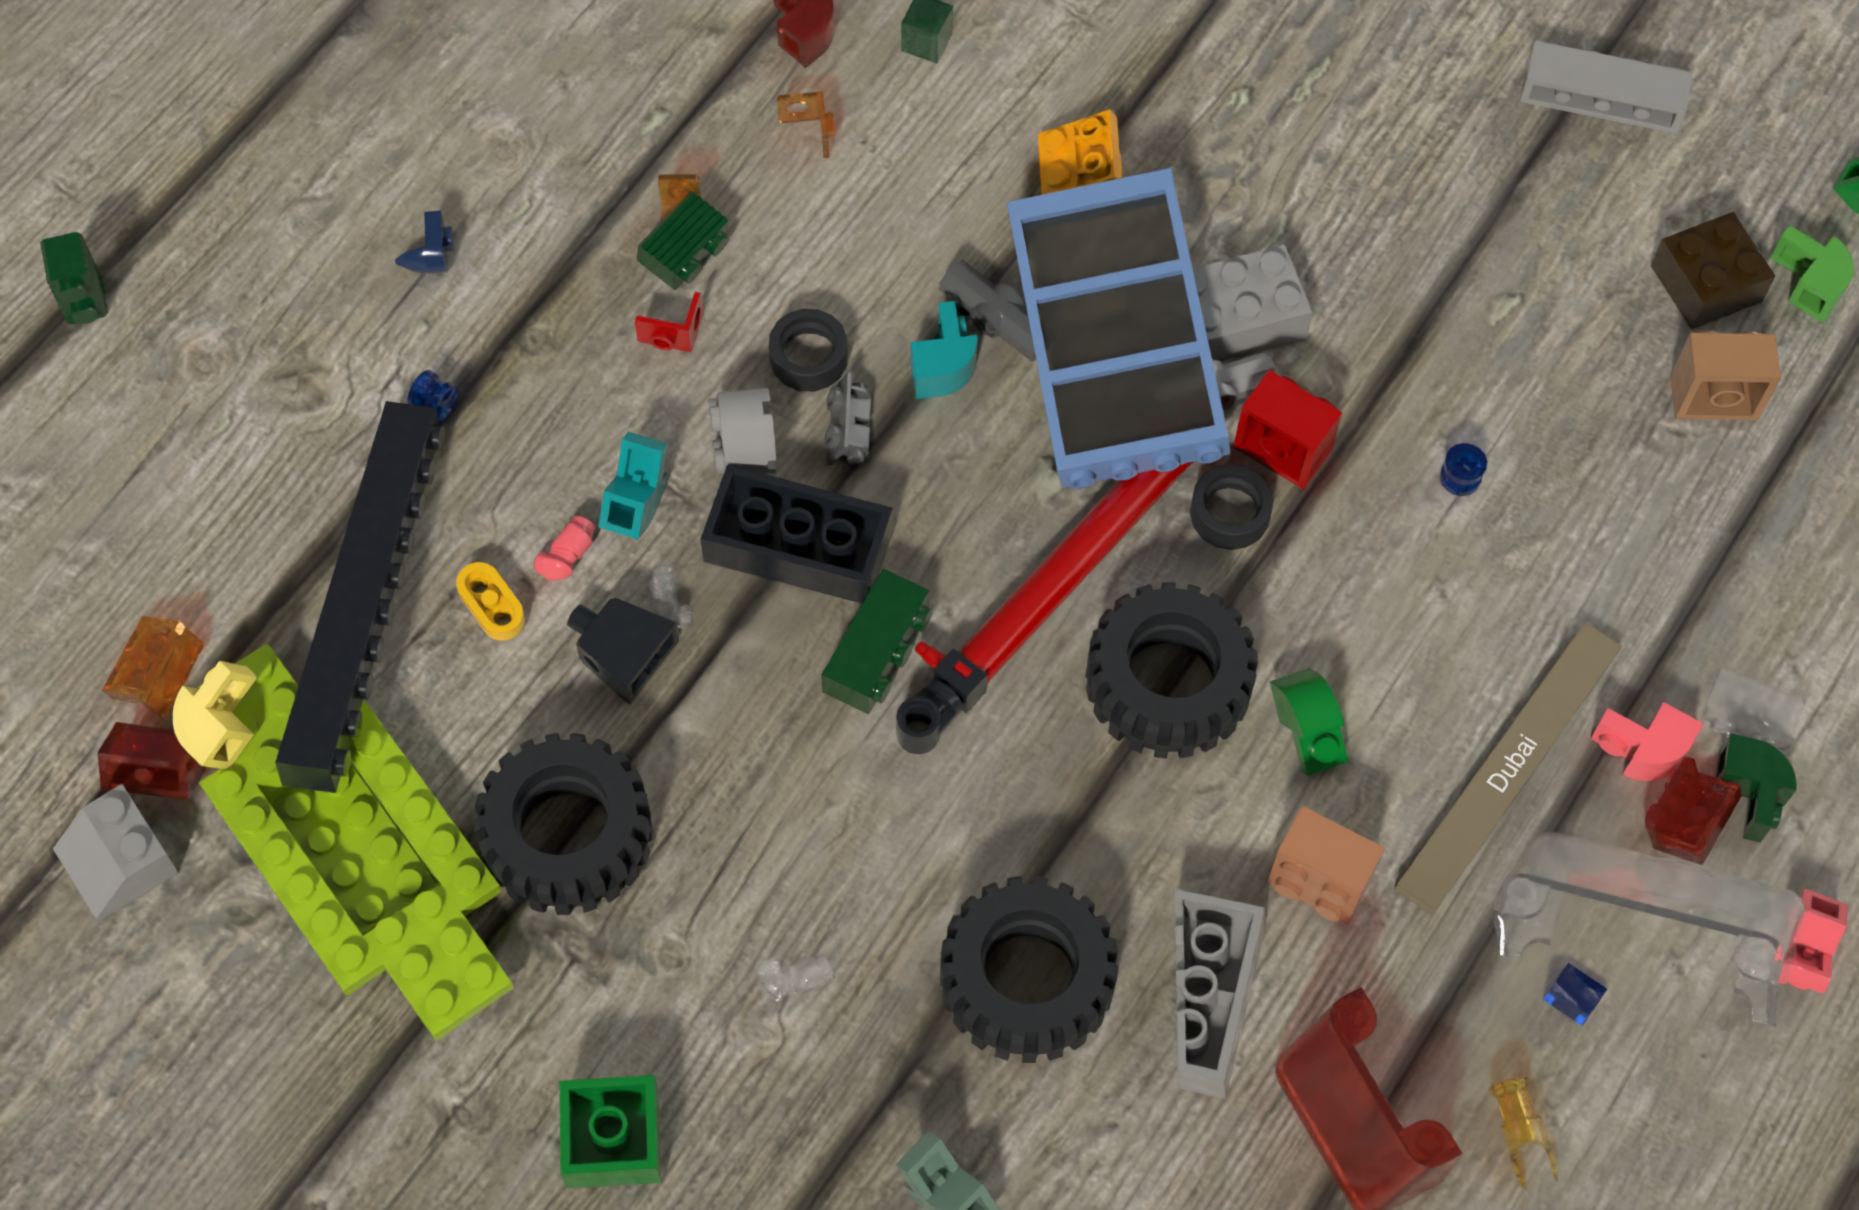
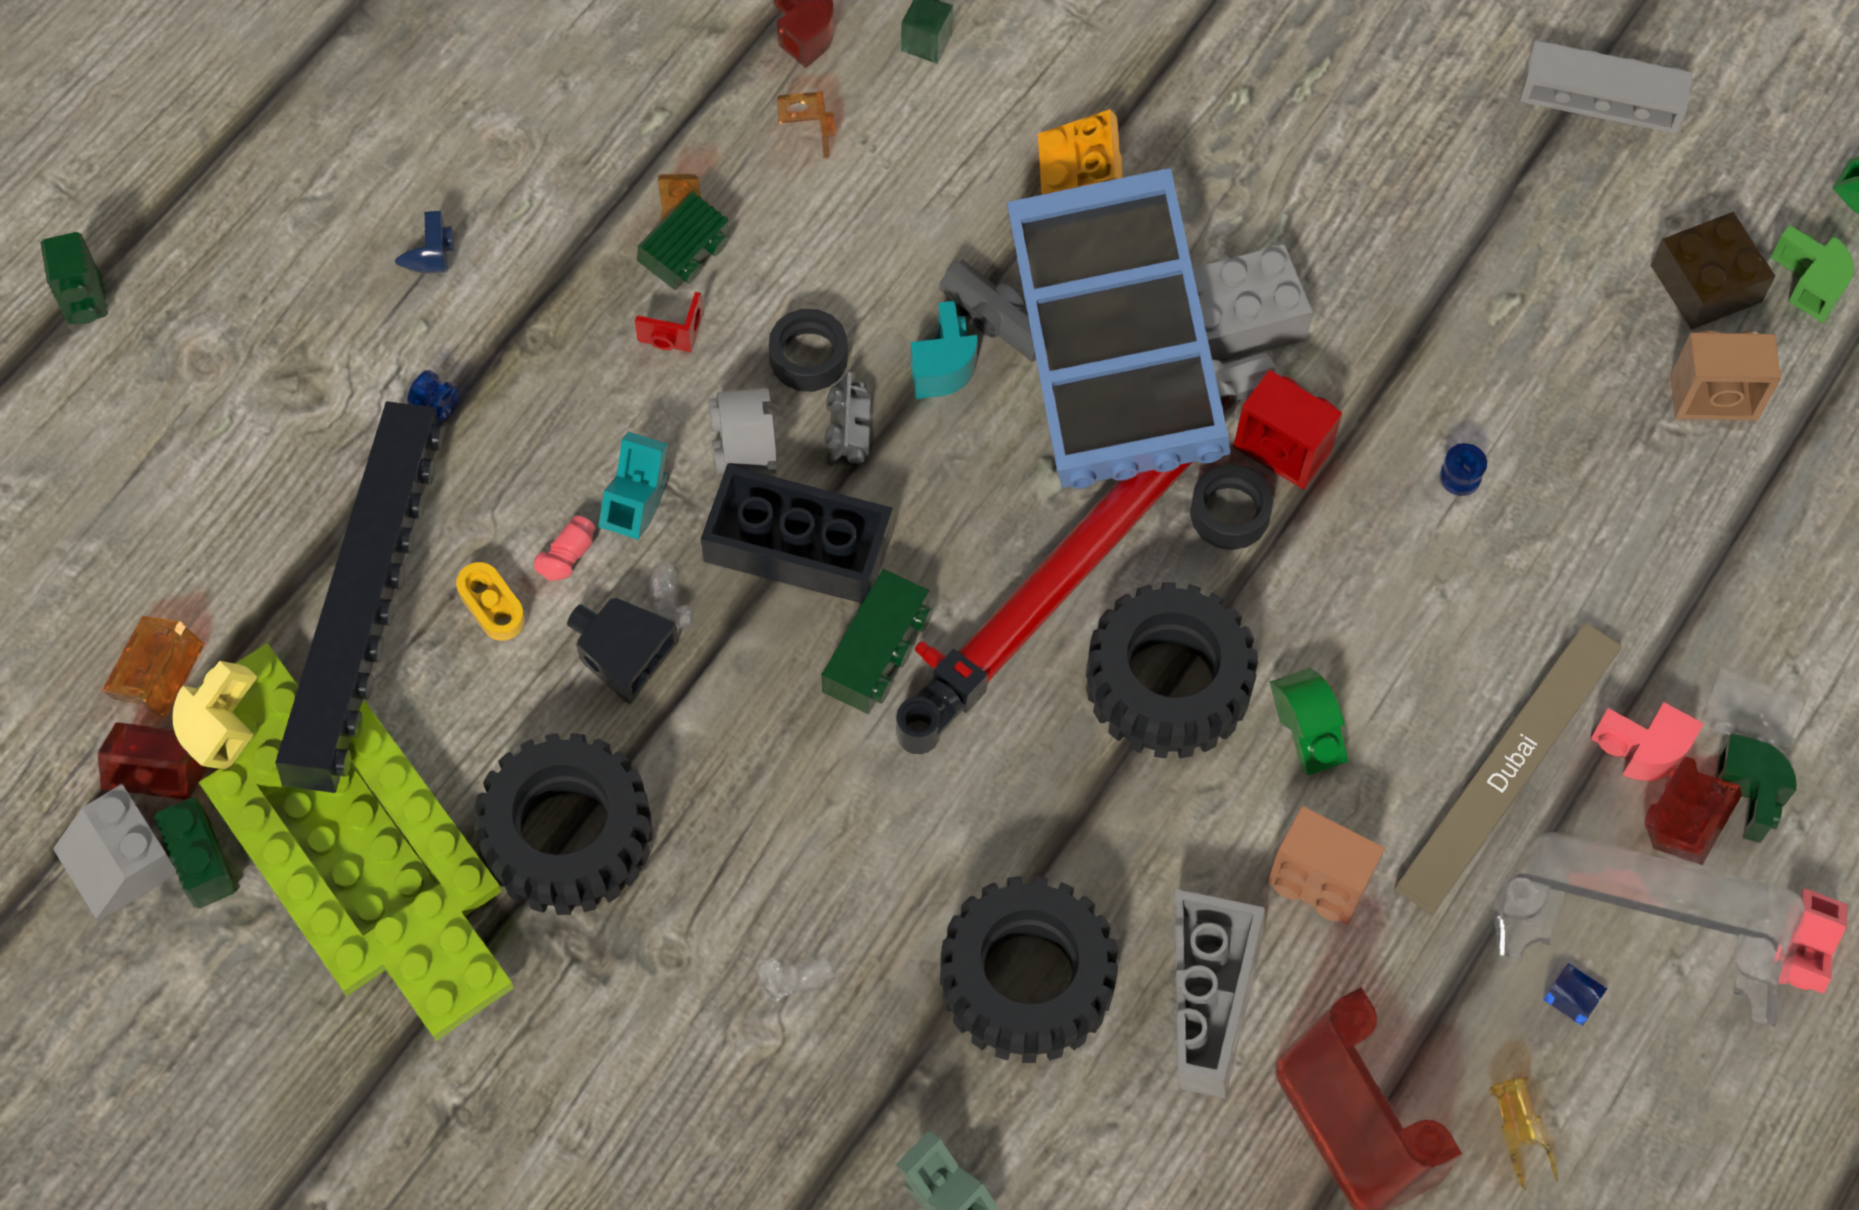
green brick [559,1075,661,1189] -> none
none -> dark green brick [154,797,237,909]

